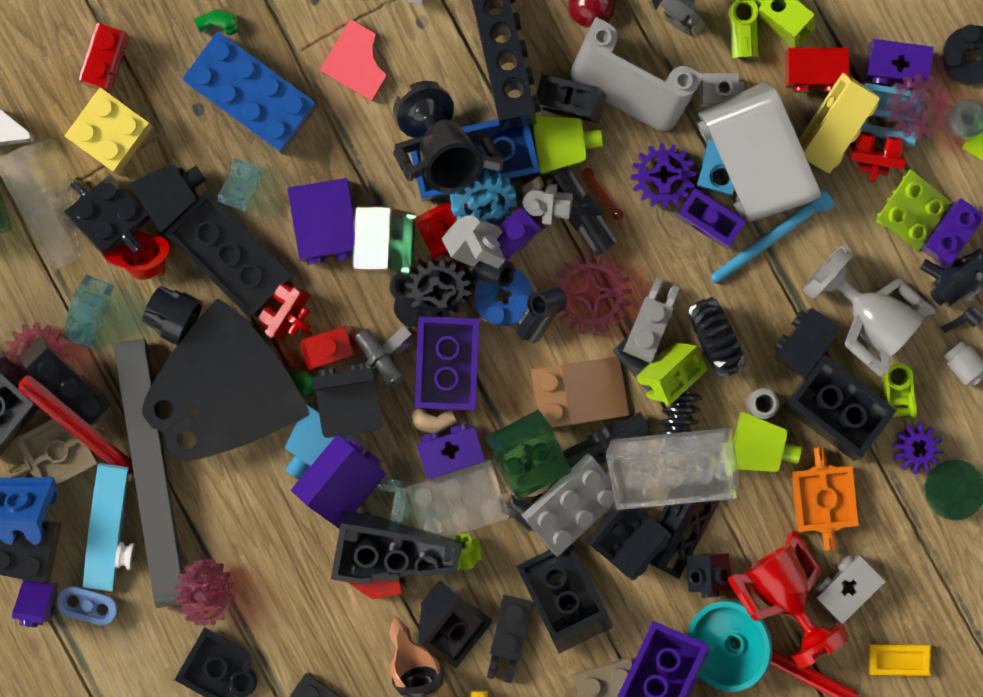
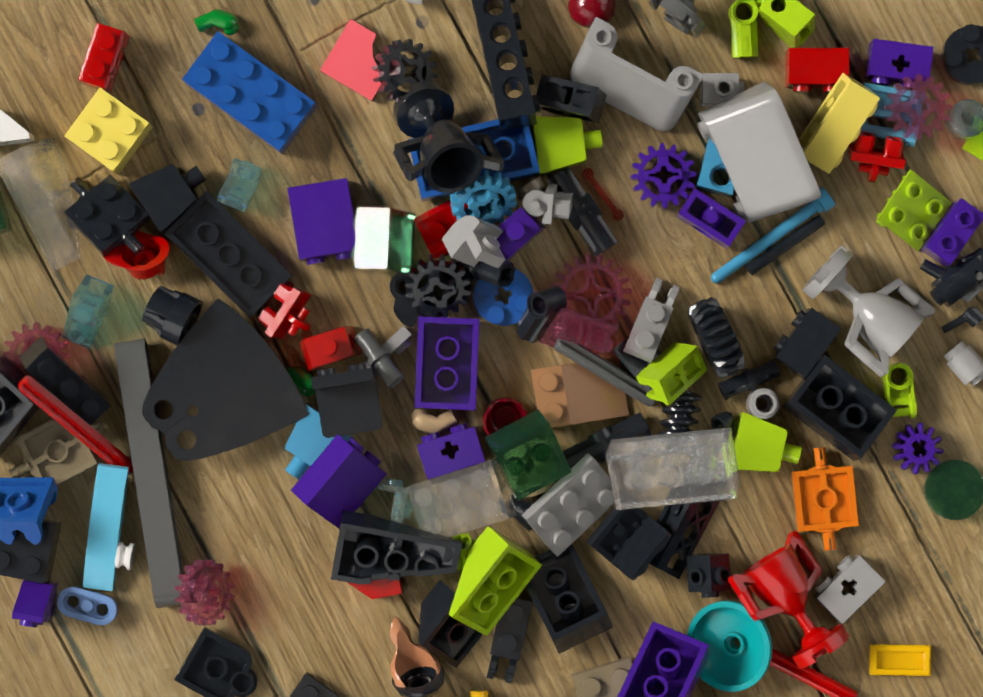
none -> black gear [372,39,438,101]
none -> lime slope [449,526,542,636]
none -> dark red hair [482,397,529,444]
none -> clear pink hinge [539,308,618,355]
none -> dark grey axle [554,335,656,407]
none -> black hinge [711,411,738,438]
none -> black pin [718,359,781,400]
none -> black bar [745,215,826,276]

